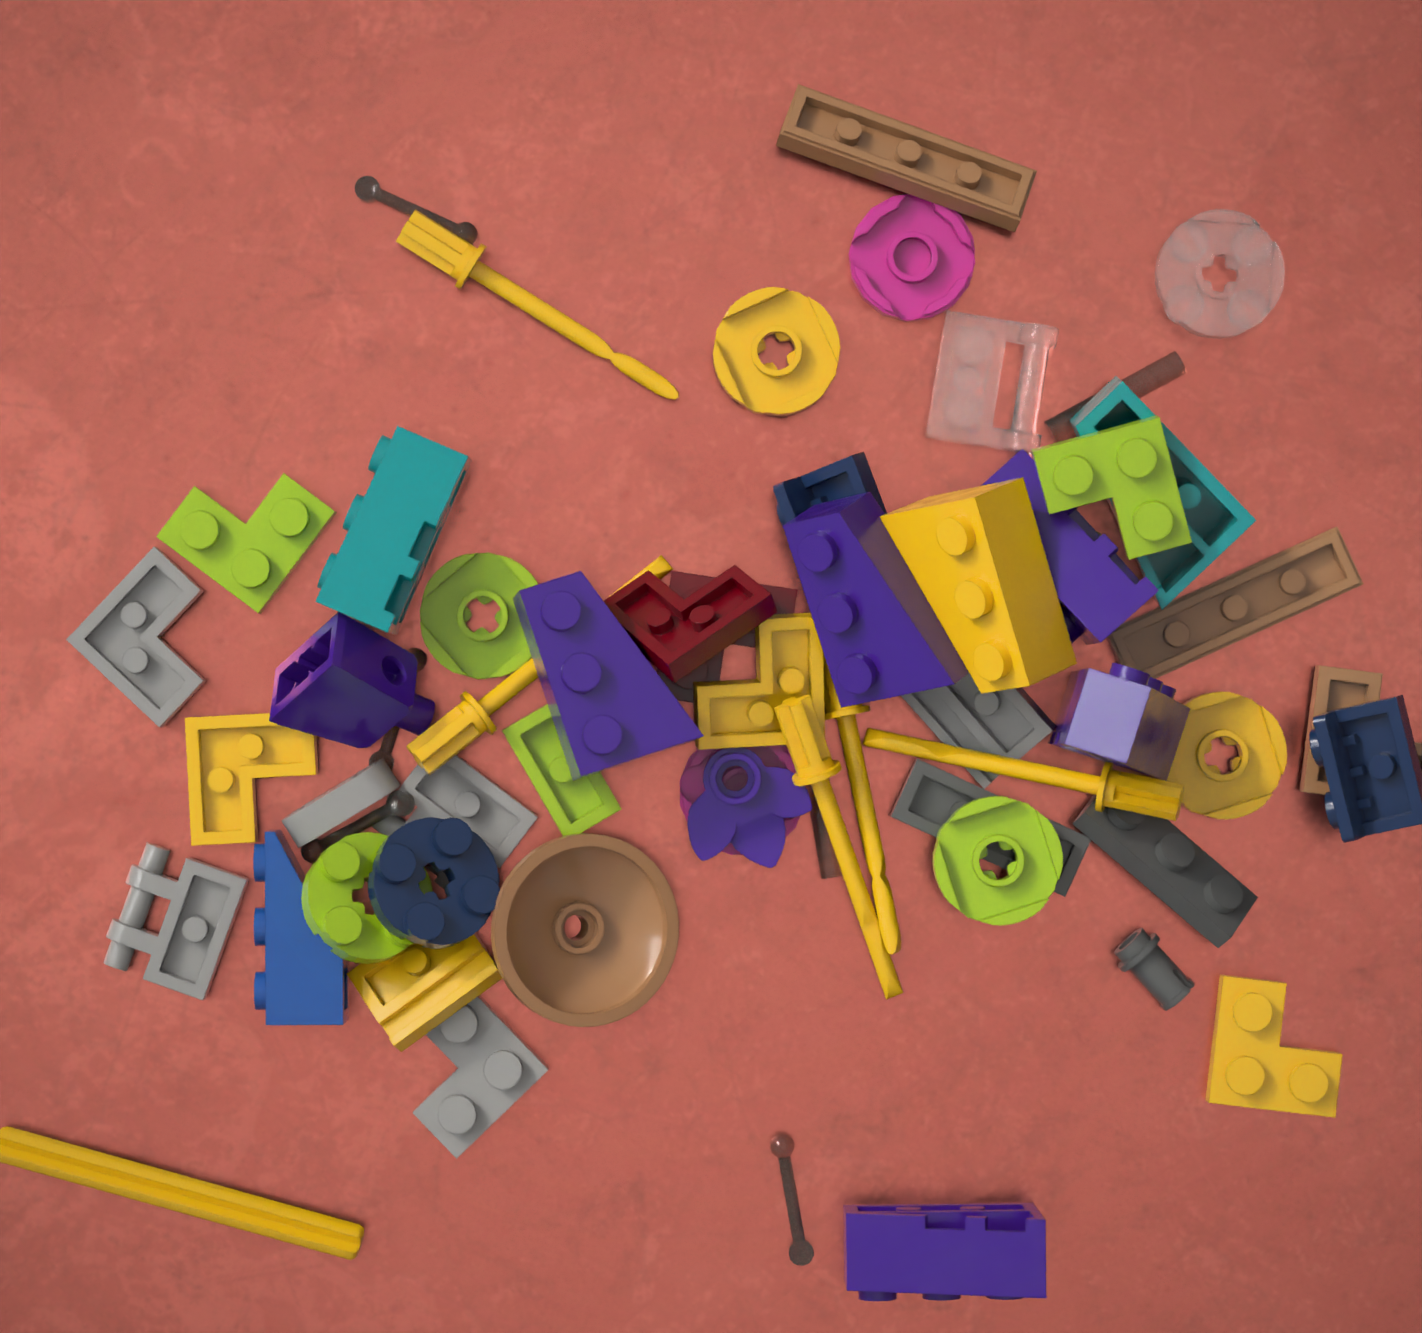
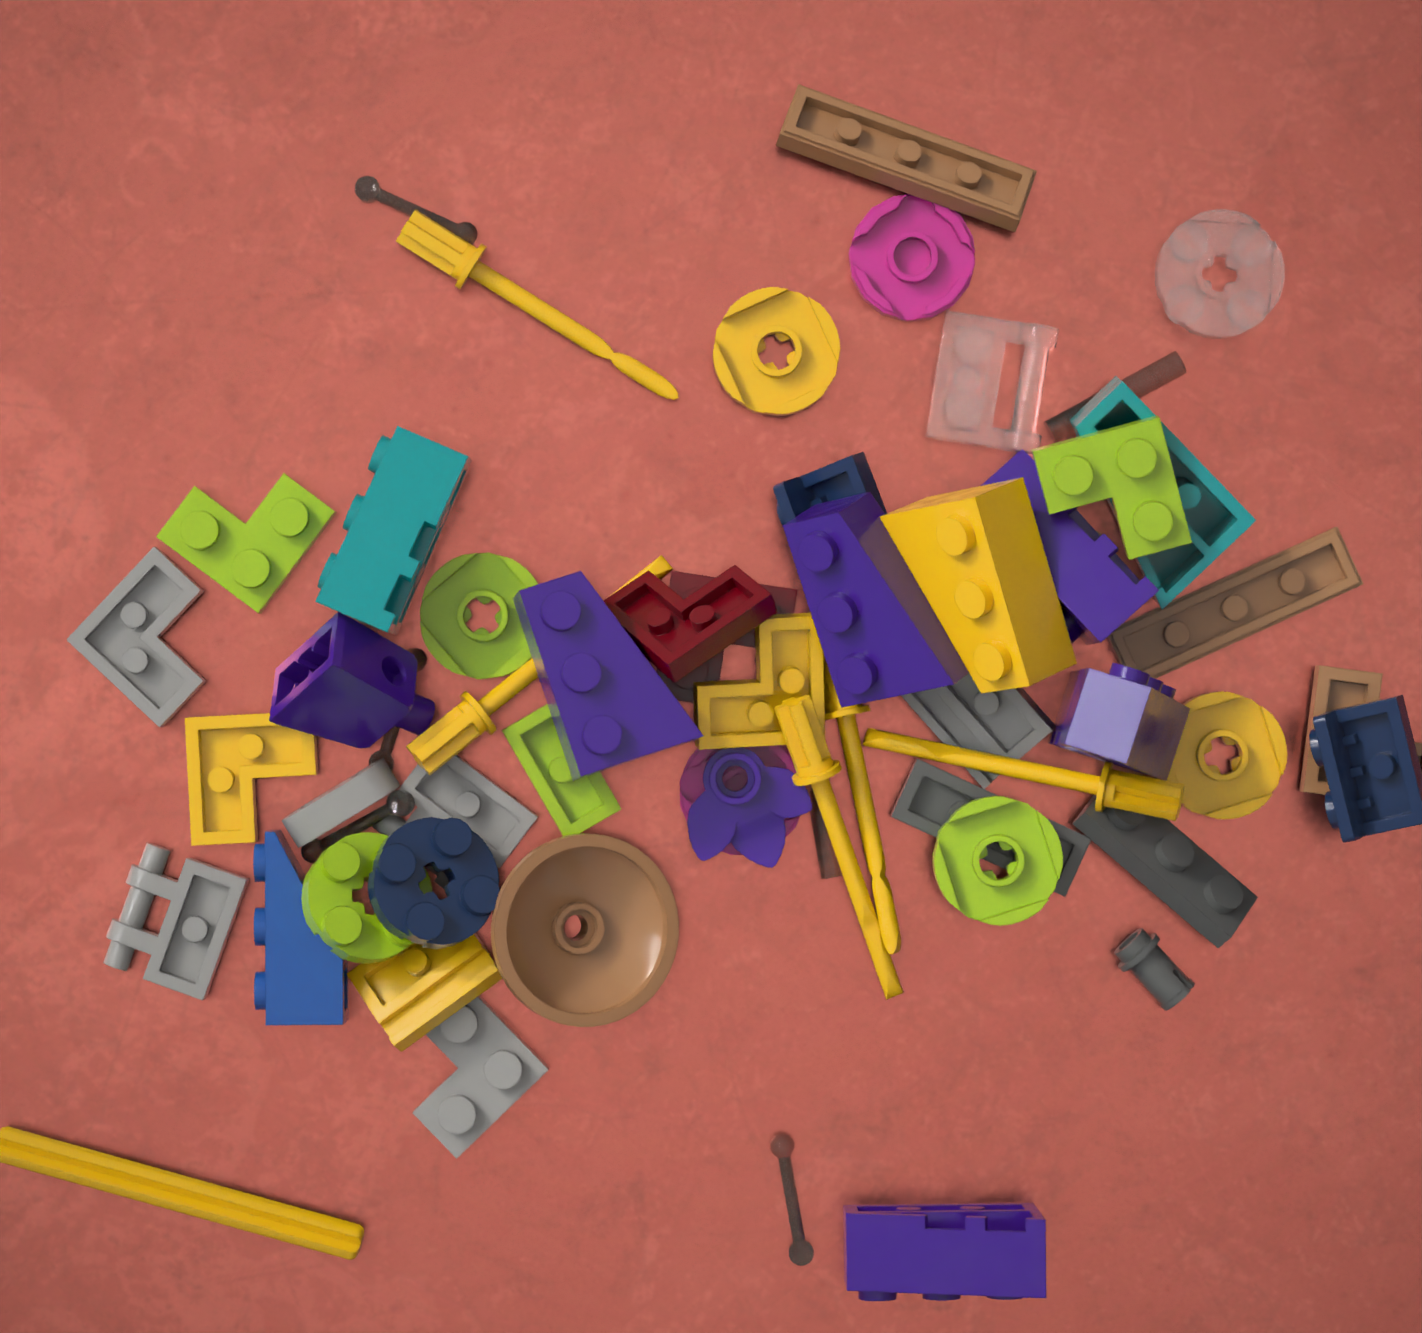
yellow plate [1205,974,1343,1118] -> none

